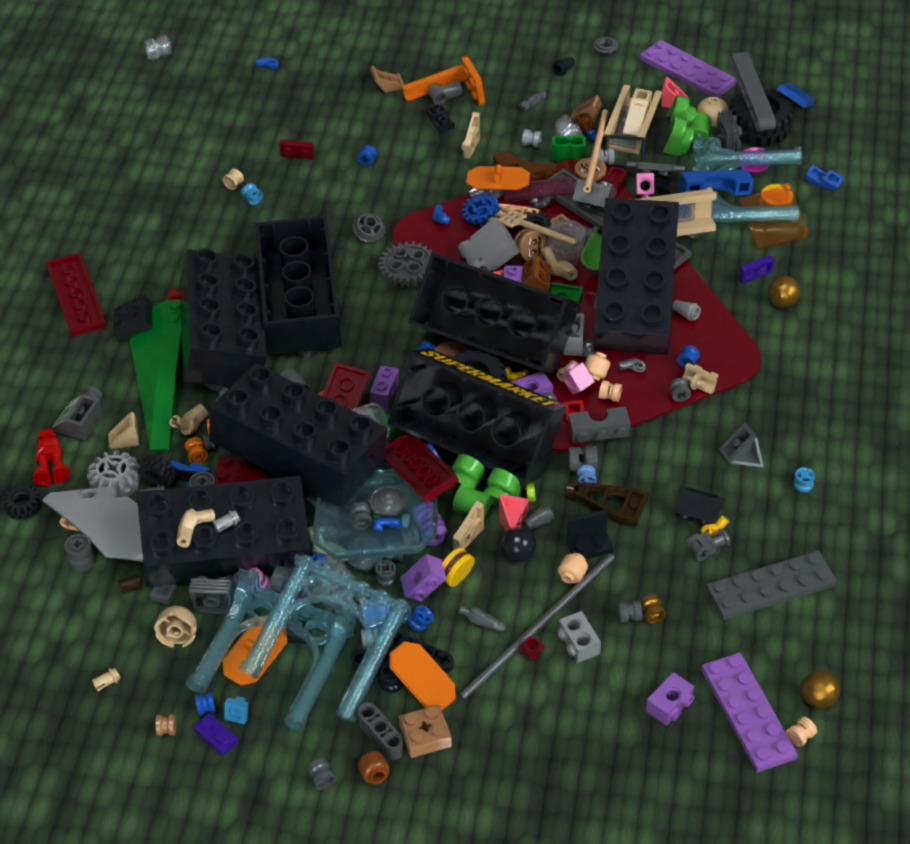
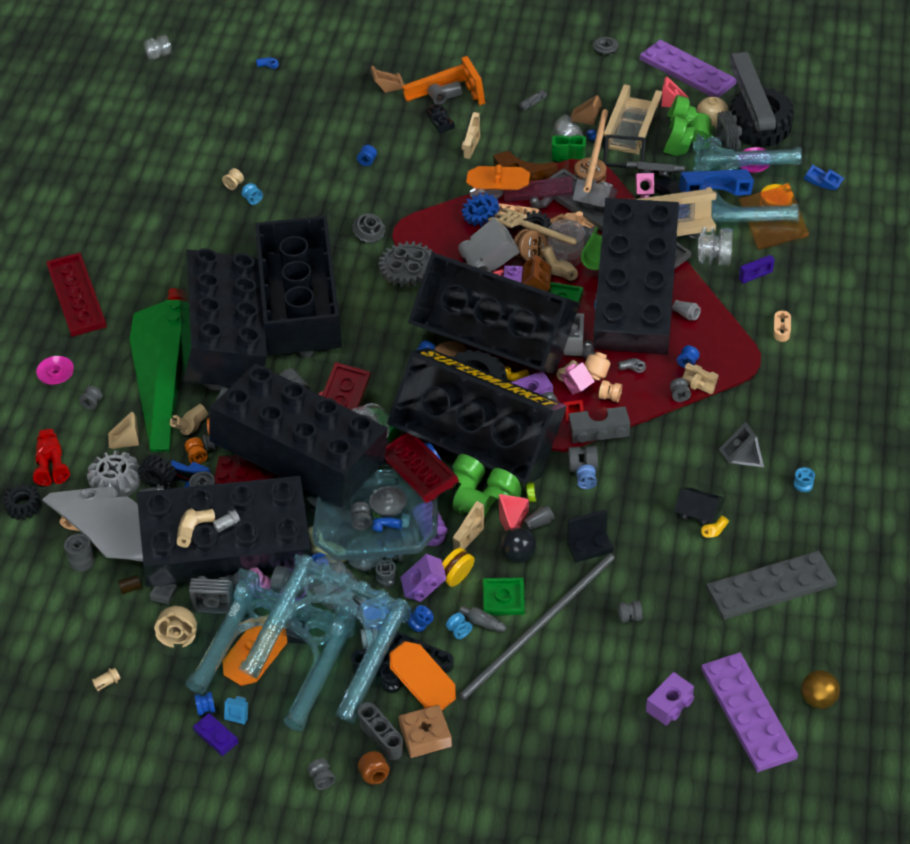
flat silver slope [51,394,103,441] -> none
black brick [113,294,152,343] -> none
medium nougat wheel [156,714,176,736] -> none
dark red plate [279,139,315,160] -> none
medium lavender brick [370,366,400,411] -> none
blue arm [433,205,450,225] -> none
dark red plate [519,637,544,660] -> none
light grey wheel [522,129,542,148] -> none
black cone [552,57,575,76] -> none
light grey brick [557,611,601,663] -> none
light nougat head [558,553,588,584] -> none
dark brown plate [565,481,649,527] -> none
reddish brown gear [573,113,595,134] -> none
light grey wheel [598,148,614,165] -> none
dark red plate [602,166,628,190] -> none
tan slope [623,88,652,137] -> none
pearl gold wheel [640,595,666,624] -> none
dark grey connector [686,528,730,561] -> none
pearl gold piece [768,276,800,308] -> none
blue tile [777,83,816,108] -> none
light nougat wheel [786,717,817,747] -> none
none -> dark pink dish [36,356,74,384]
none -> dark azure wheel [446,613,472,639]
none -> green tile [483,577,525,616]
none -> light nougat piece [565,211,594,229]
none -> clear wheel [697,227,733,266]
none -> light nougat beam [773,311,791,342]

